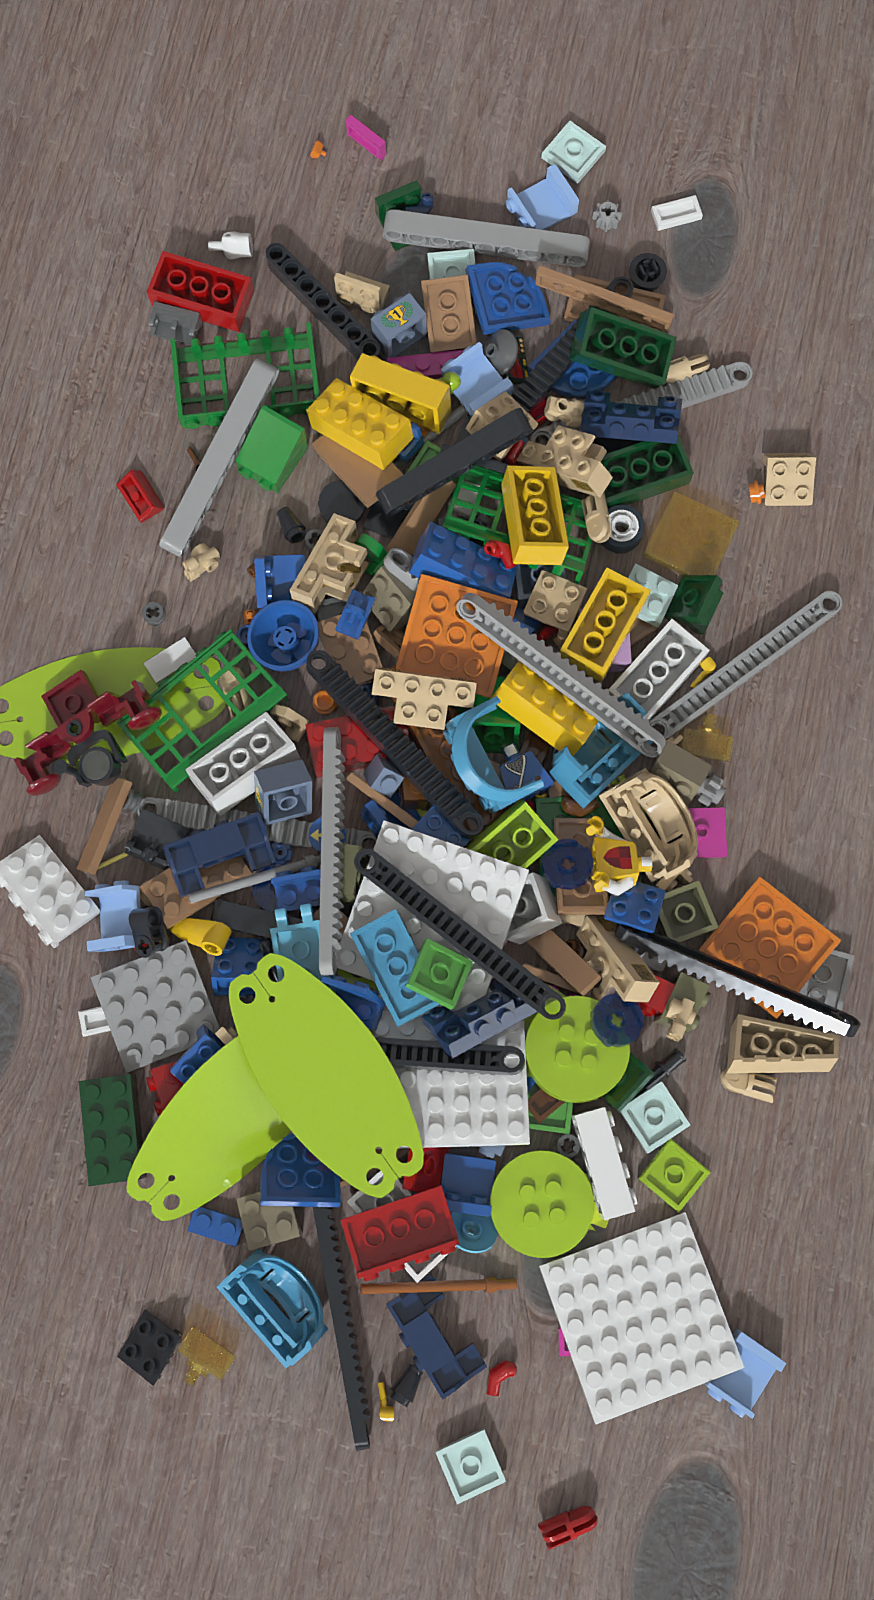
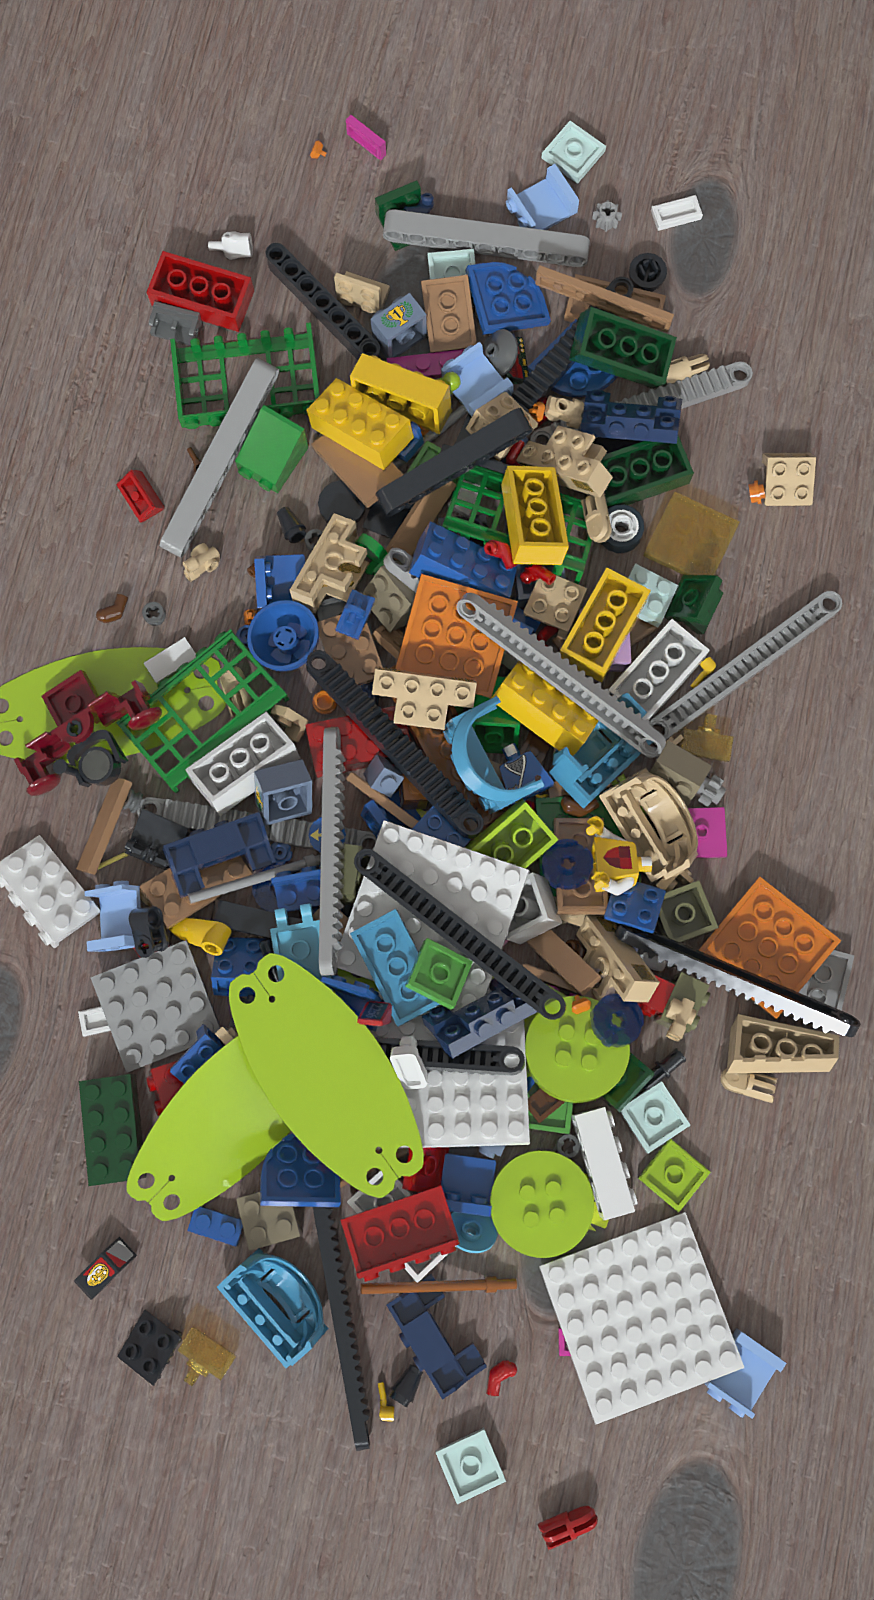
none -> slope [74,1236,137,1300]
none -> reddish brown arm [96,594,128,623]
none -> slope [357,1001,392,1026]
none -> white piece [390,1036,428,1089]
none -> red arm [520,564,556,585]
none -> orange rock [529,402,546,422]
none -> orange rock [572,995,591,1014]

